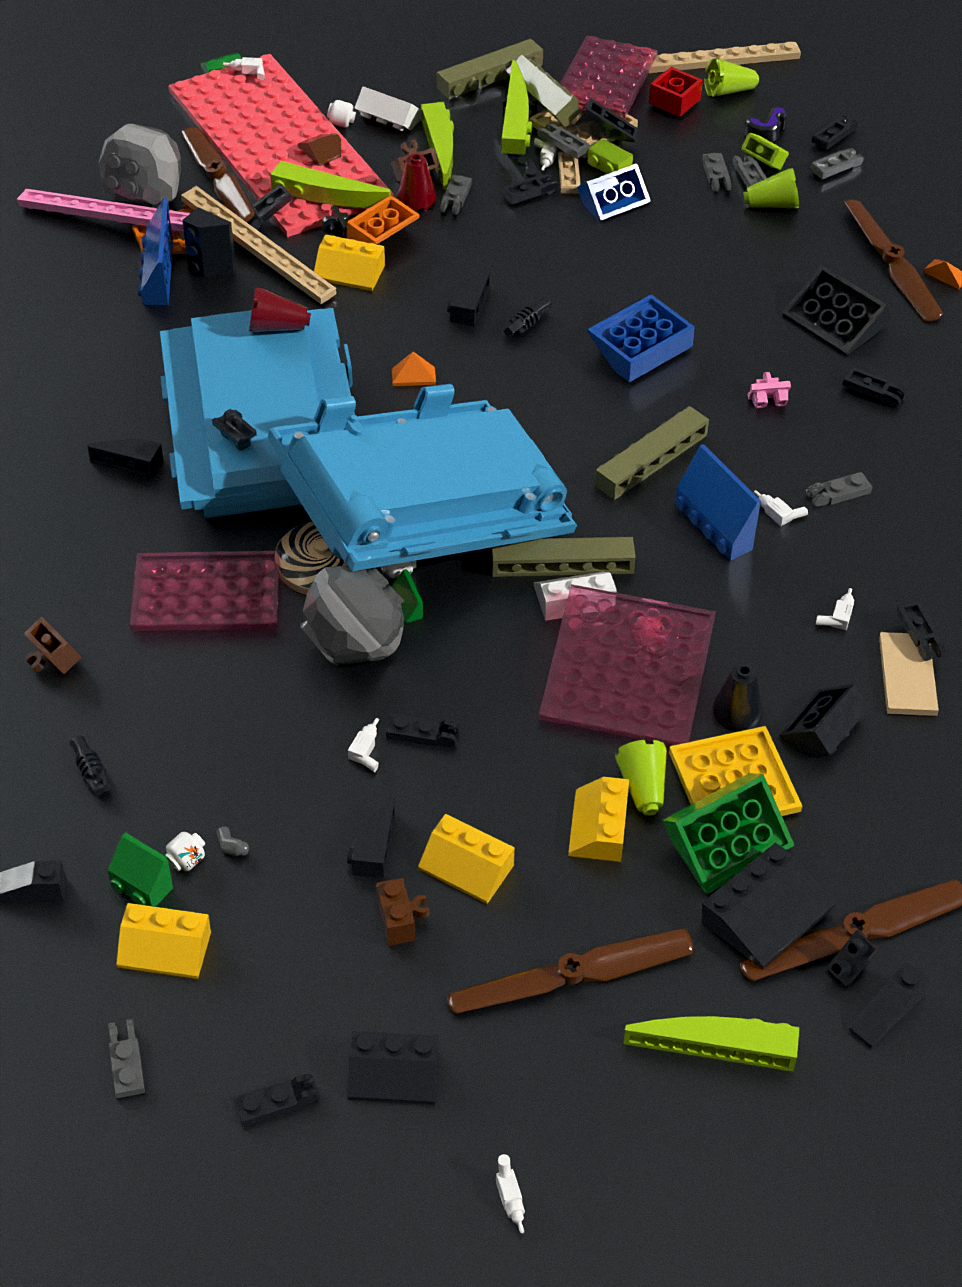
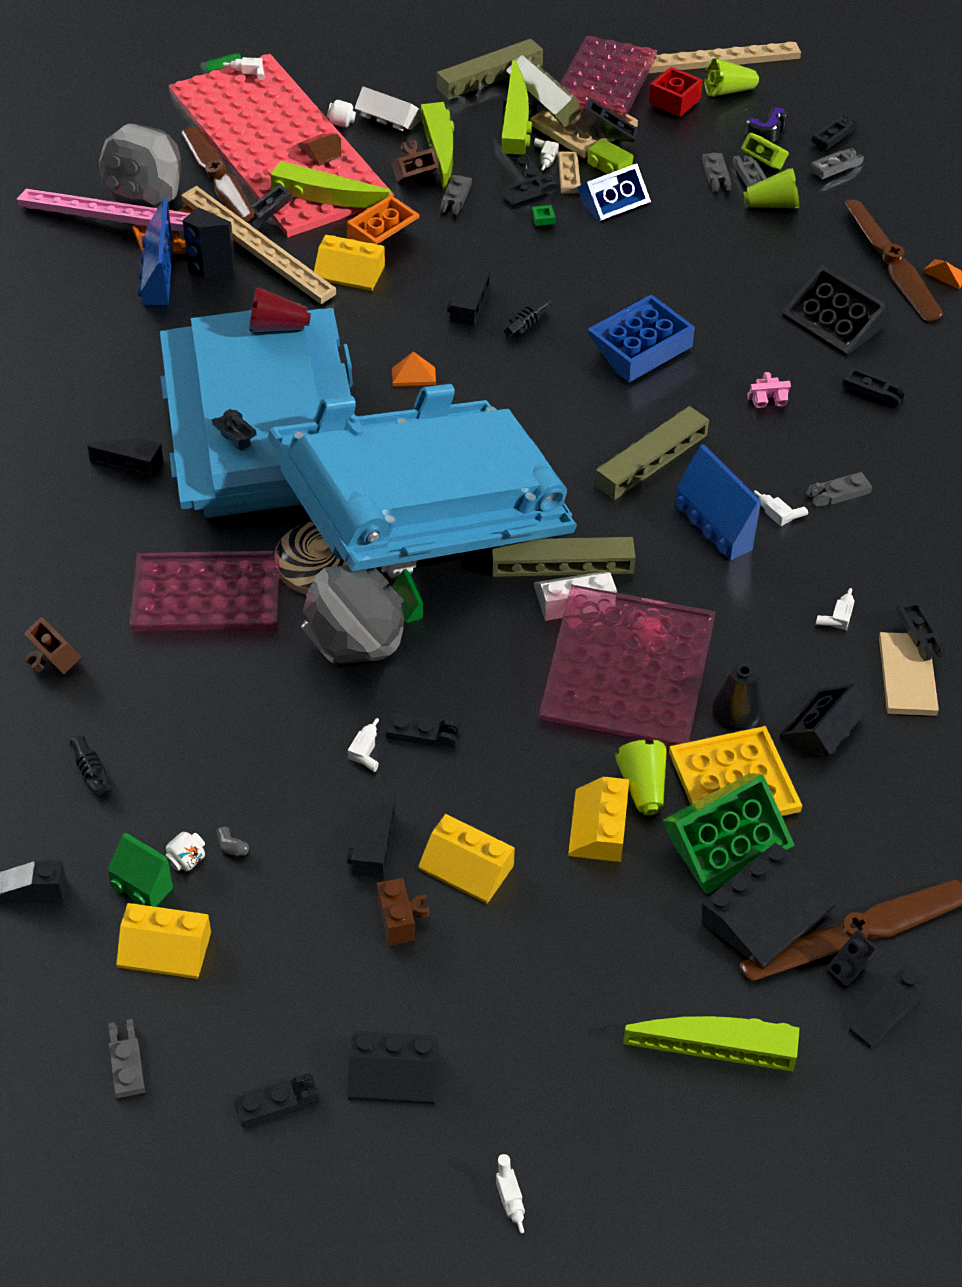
black hips [321,206,350,239] -> none
dark red cone [397,153,436,212] -> none
reddish brown piece [447,928,694,1014] -> none
dark grey hinge [537,123,590,159] -> none
none -> green plate [532,205,556,226]

